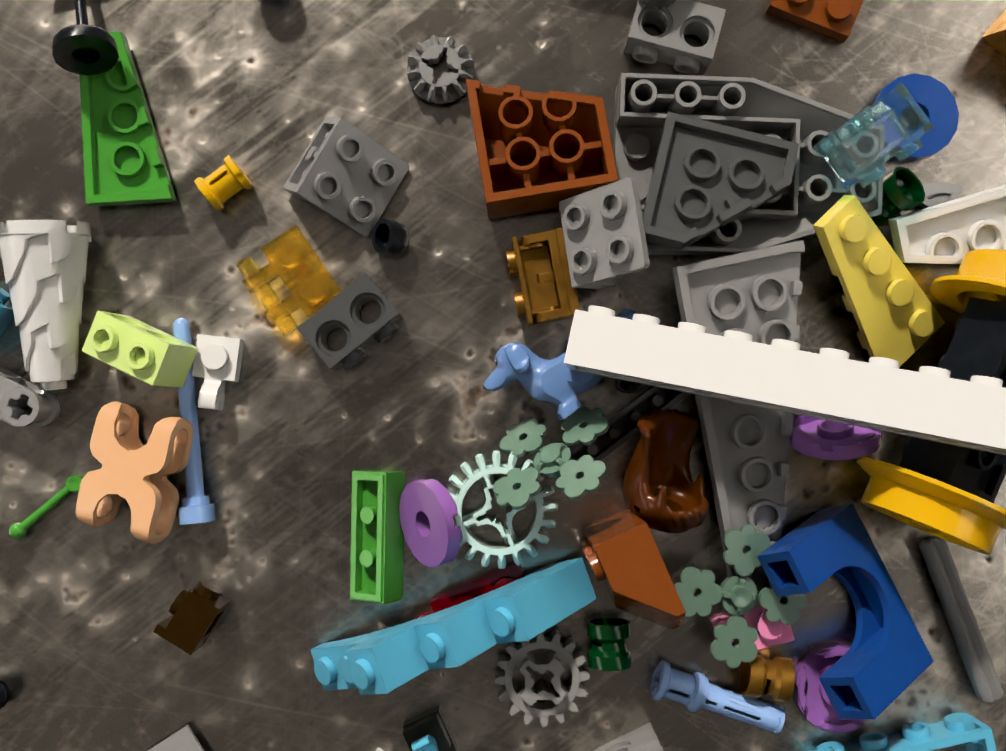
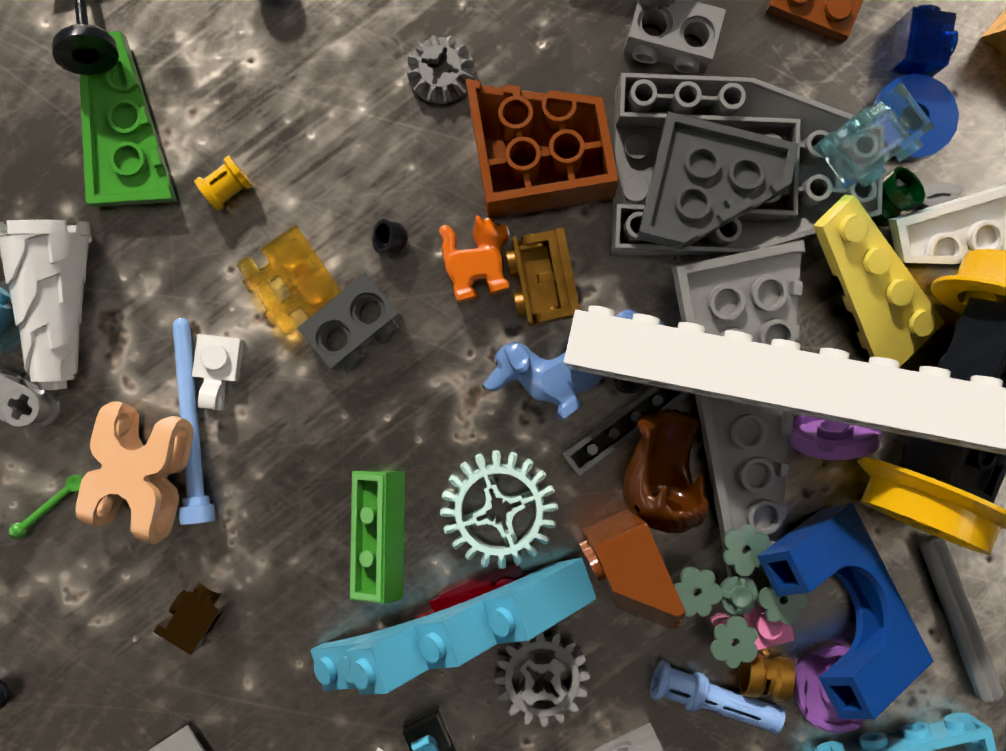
yellowish green brick [81,310,199,388] -> none
light grey bracket [283,116,409,237] -> none
medium lavender tile [399,479,462,568] -> none
sand green plant [493,407,609,510] -> none
light grey bracket [559,177,650,289] -> none
dark green wheel [587,617,631,671] -> none
none -> orange animal [439,215,511,303]
none -> clear blue brick [889,4,958,77]

